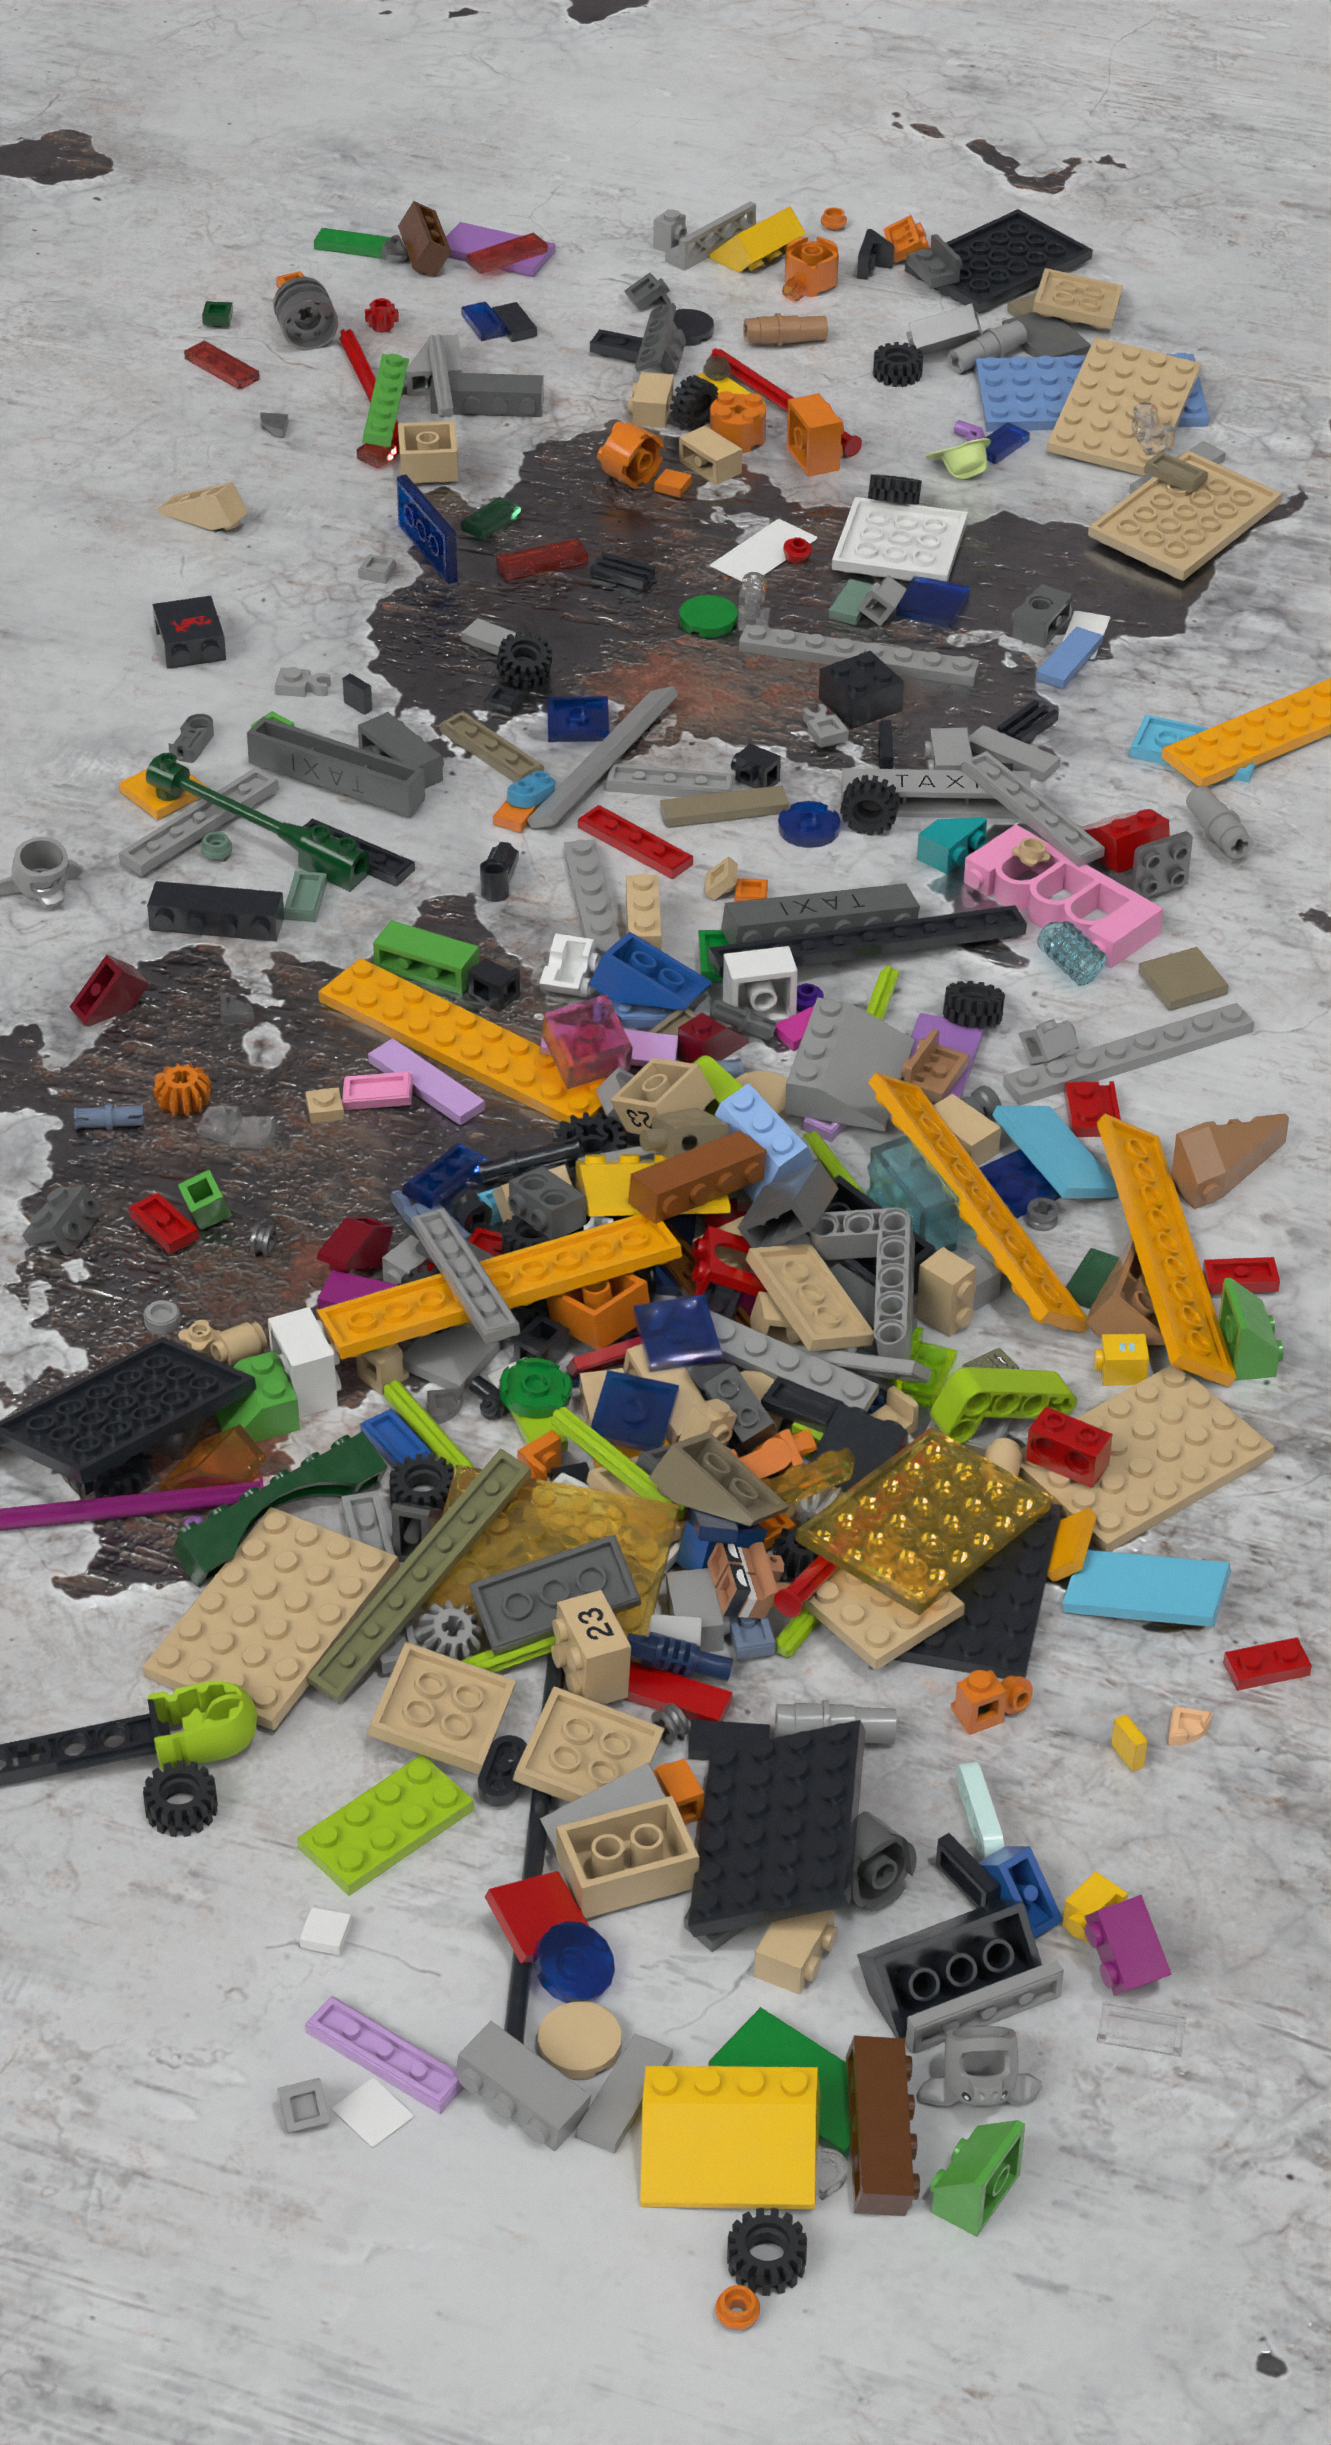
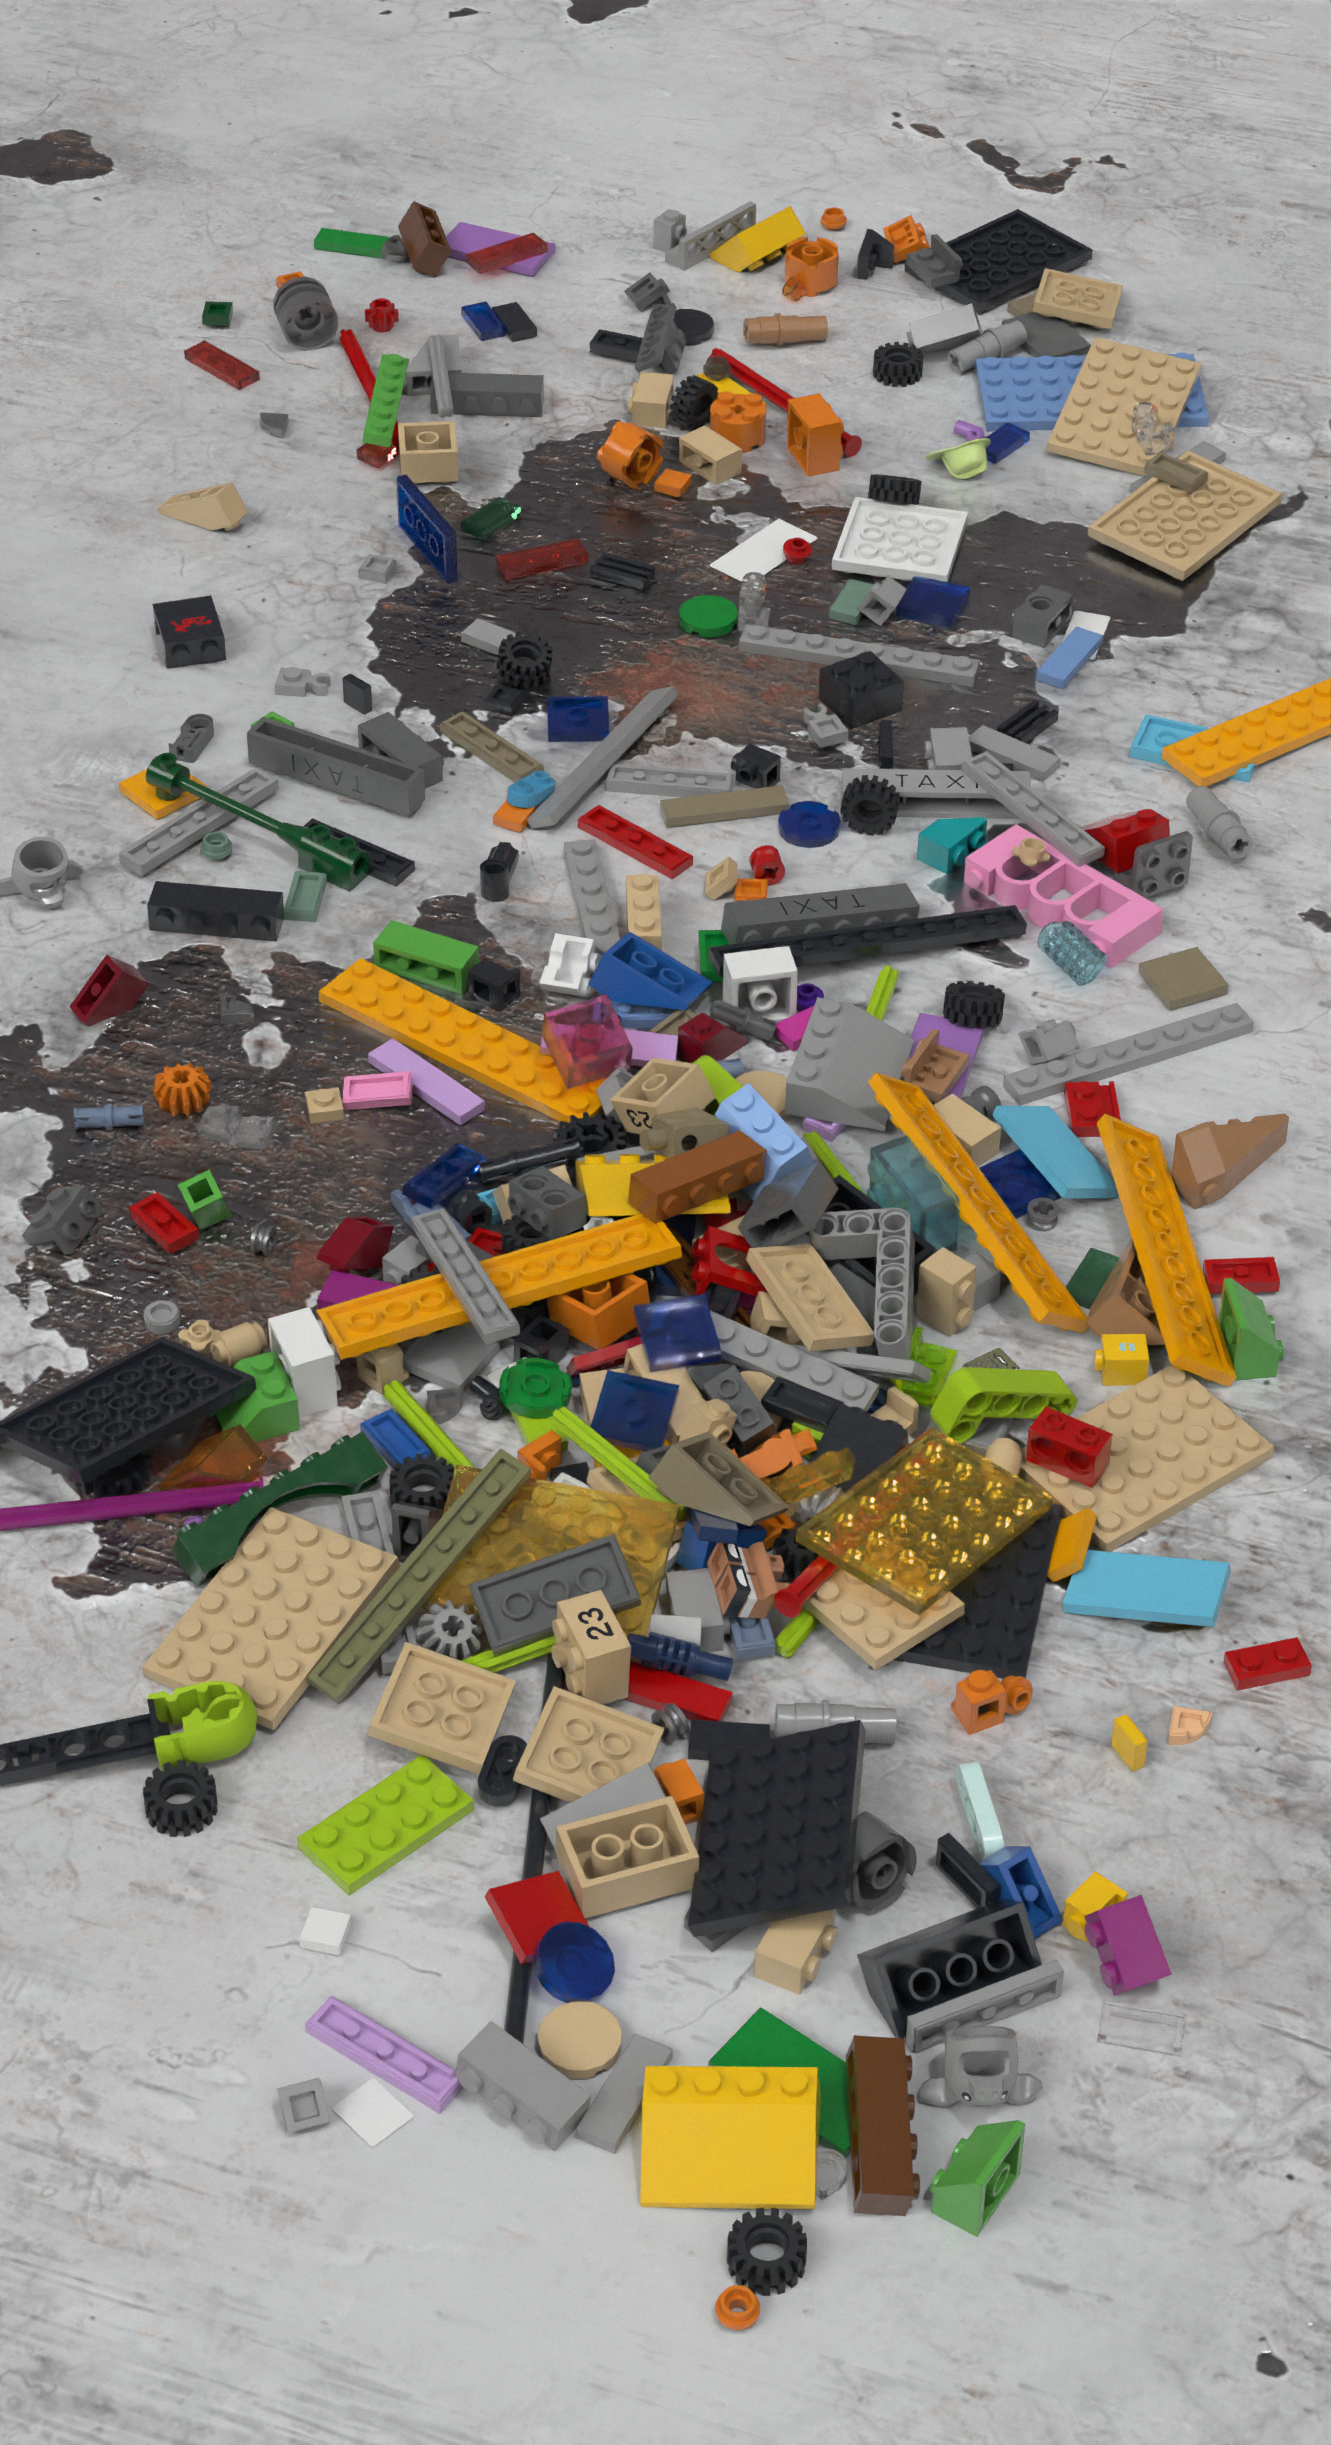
none -> red wheel [749,845,785,886]

